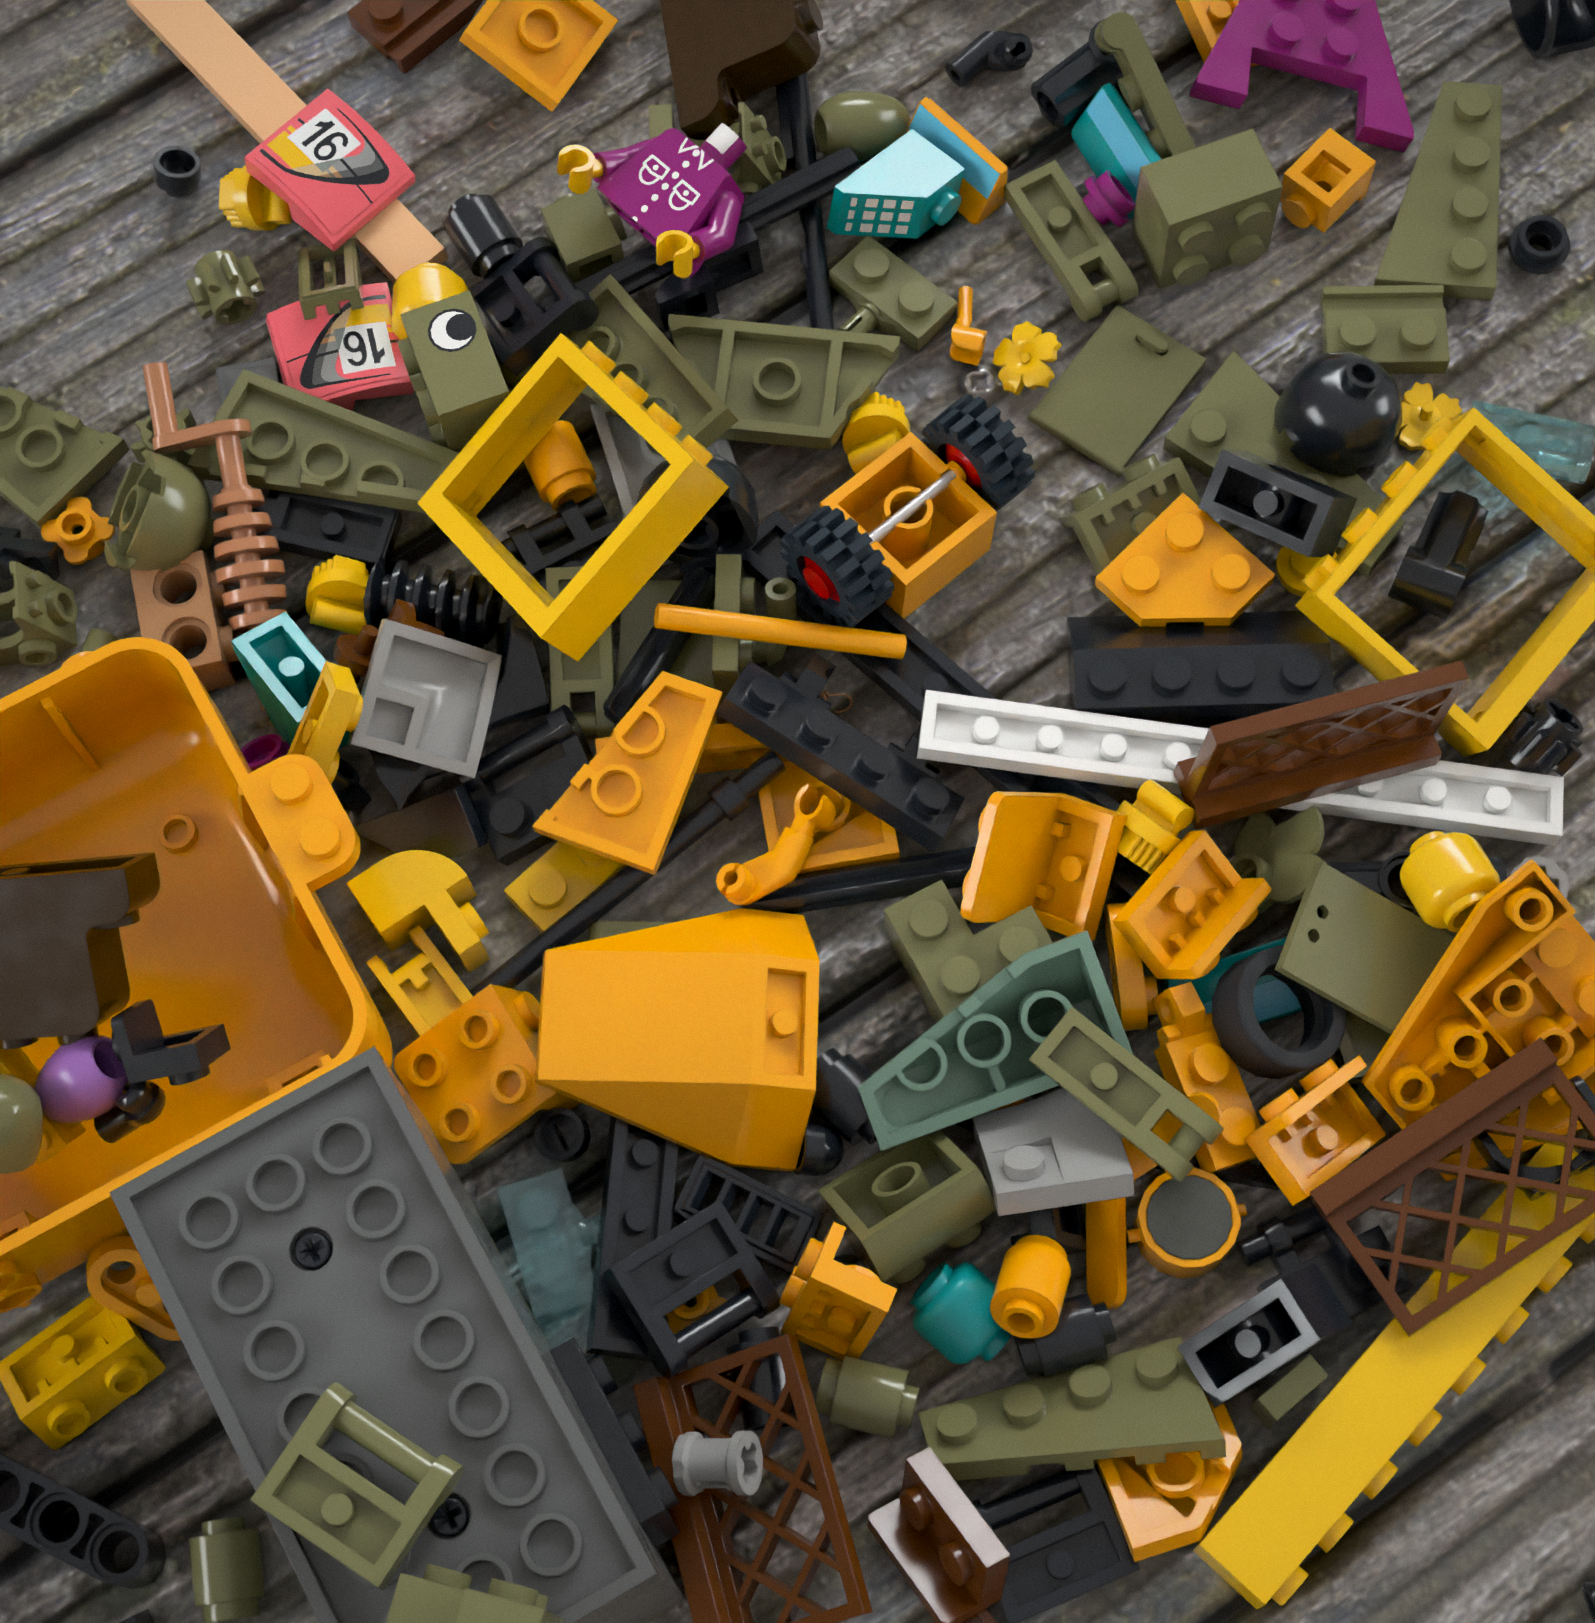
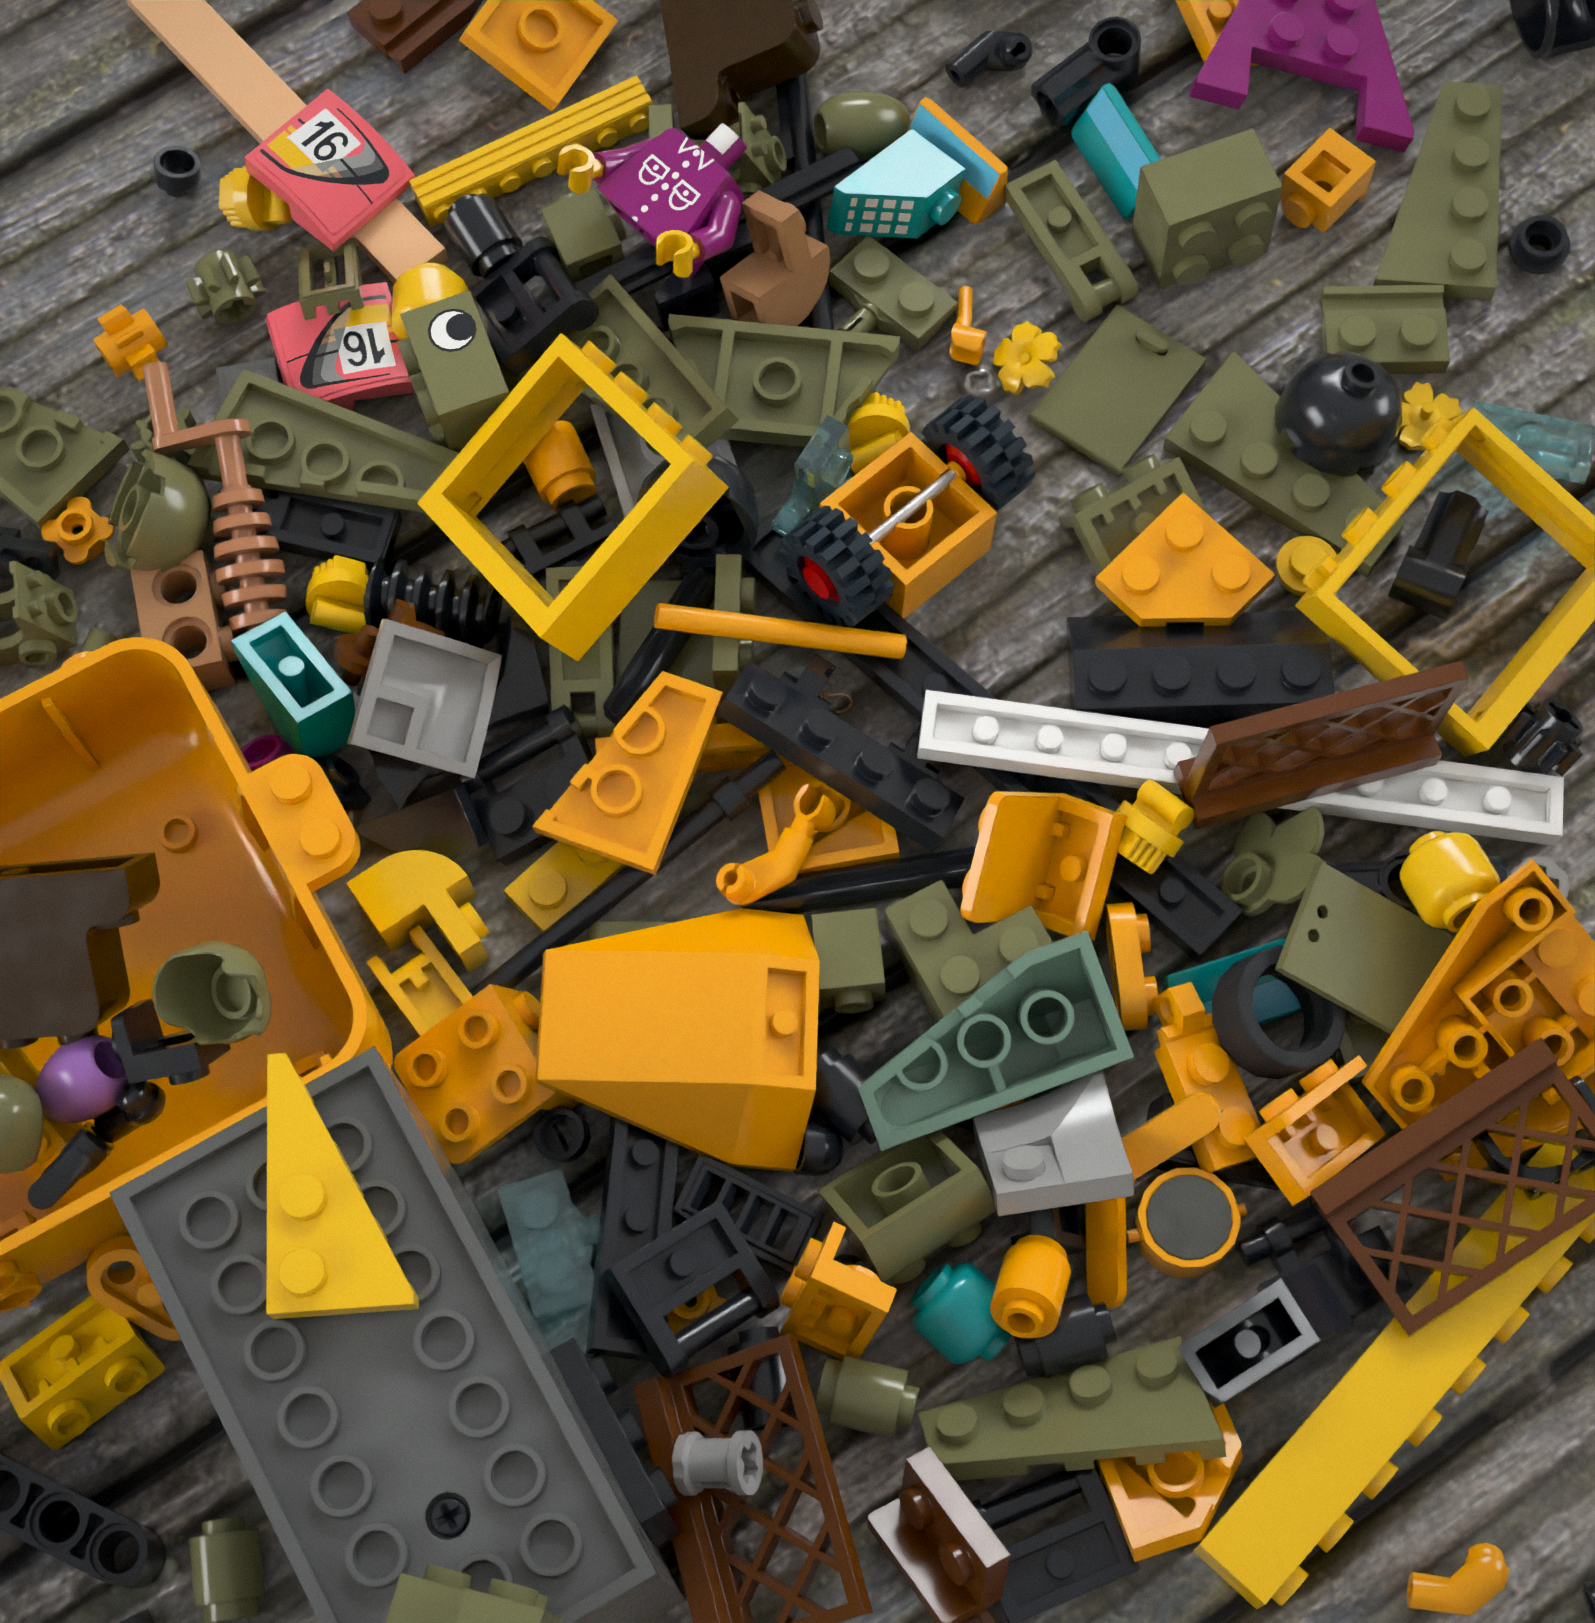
olive plate [250,1382,464,1590] -> none
yellow plate [287,661,363,784] -> none
olive arm [754,577,798,667] -> none
olive plate [1029,1007,1224,1183] -> none
magenta plate [1083,170,1135,228] -> none
olive plate [1094,12,1196,159] -> none
light orange bracket [1112,830,1272,980] -> none
black brick [1198,449,1357,557] -> none
olive tile [1250,1354,1329,1430] -> none
none -> black cap [28,1121,115,1210]
none -> light orange gear [92,304,168,382]
none -> olive hair [152,940,271,1045]
none -> yellow wing [266,1053,419,1319]
none -> yellow piece [409,75,653,228]
none -> medium nougat brick [720,190,830,326]
none -> clear light blue plate [771,415,853,536]
none -> olive brick [811,908,886,1014]
none -> light orange arm [1407,1543,1509,1616]

